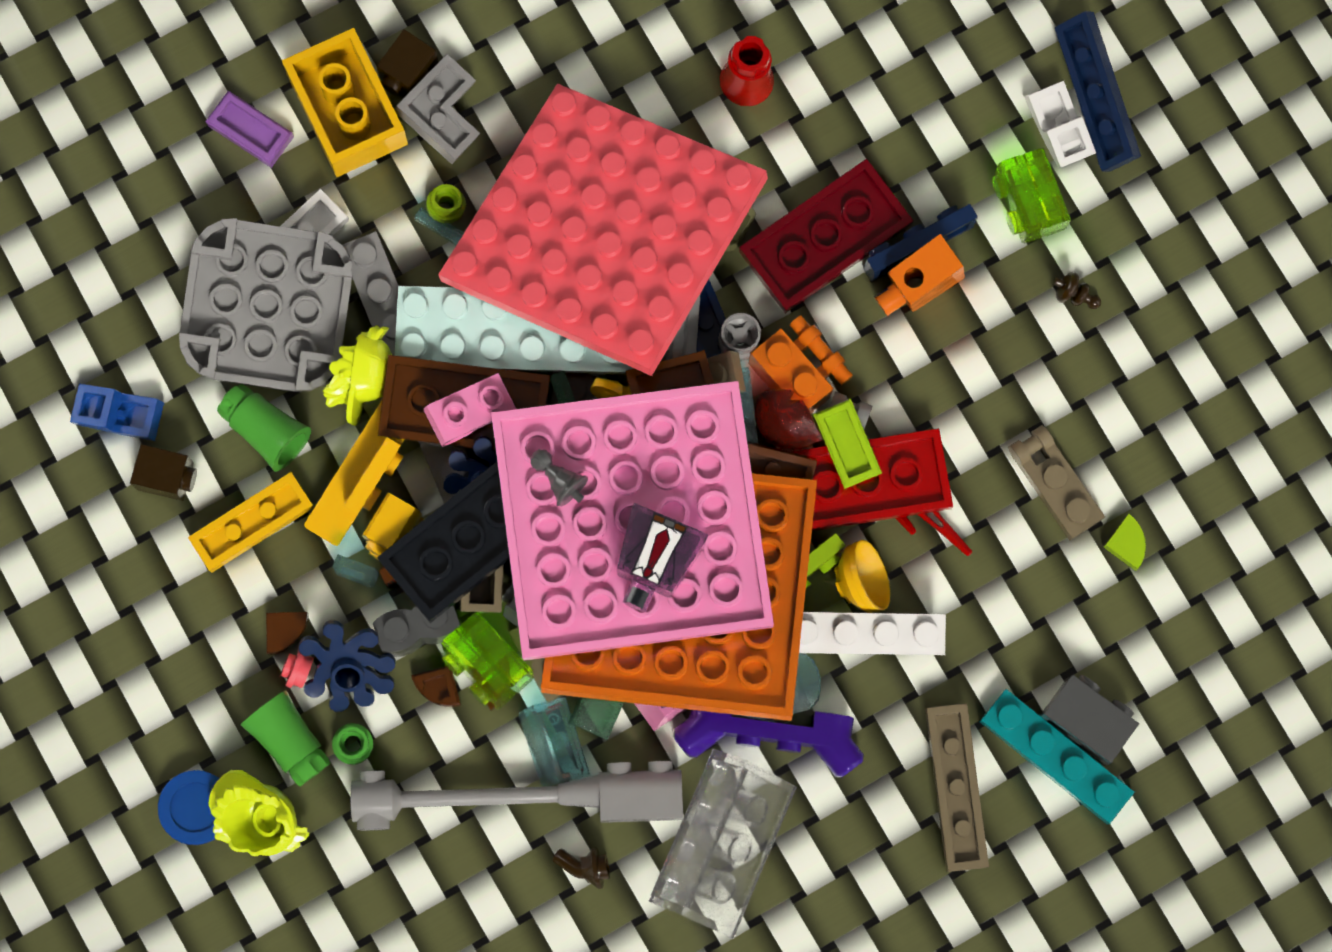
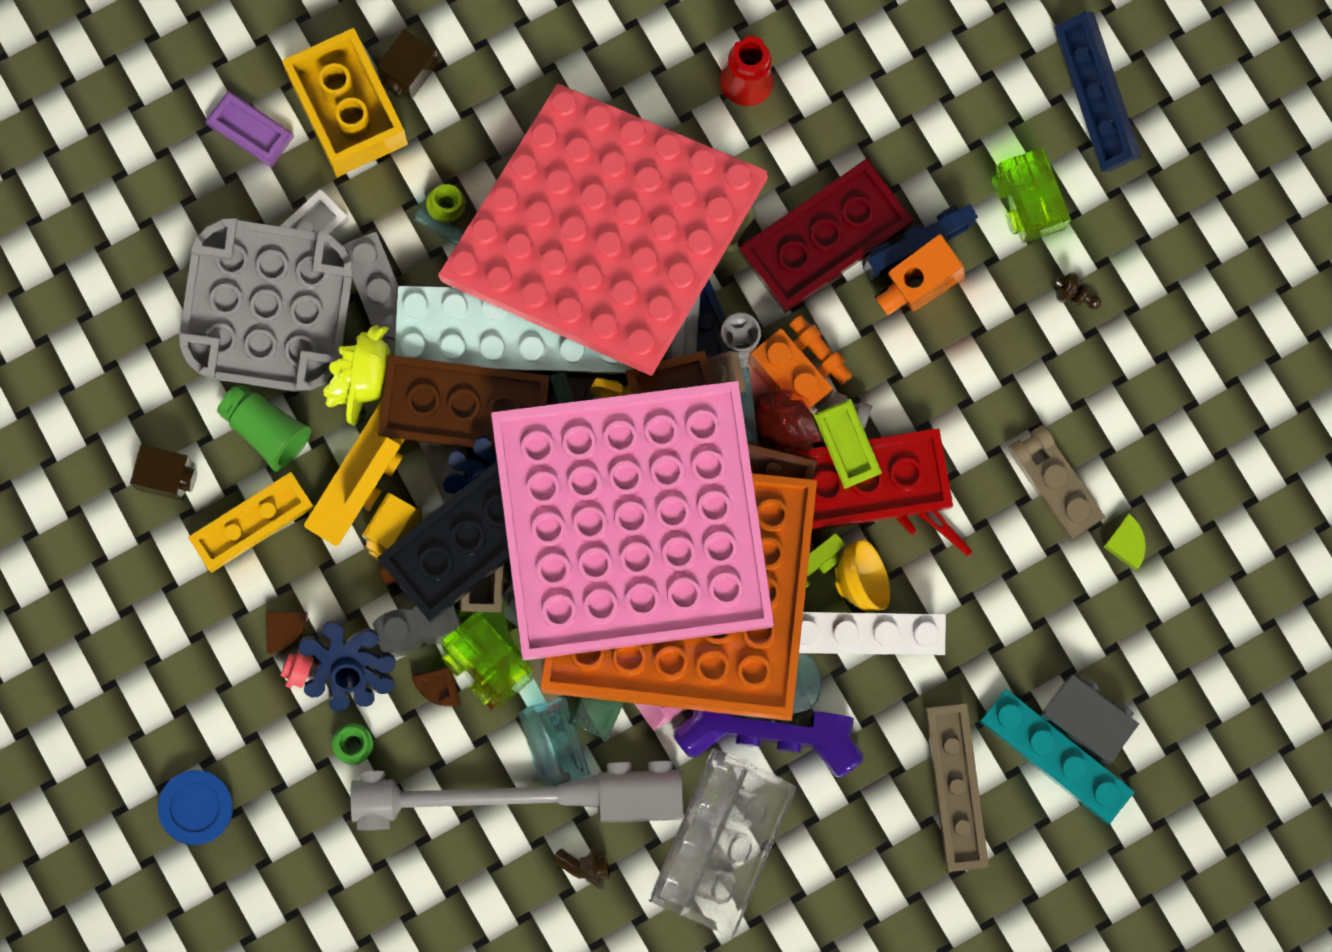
blue slope [70,383,164,441] -> none
neon yellow hair [208,770,310,857] -> none
bright green plant [240,690,331,787] -> none
clear light blue tile [332,554,379,588] -> none
light grey plate [394,54,480,164] -> none
bright pink plate [423,373,516,447] -> none
dark grey piece [530,449,588,507] -> none
torso [617,503,709,612] -> none
white slope [1024,81,1096,168] -> none

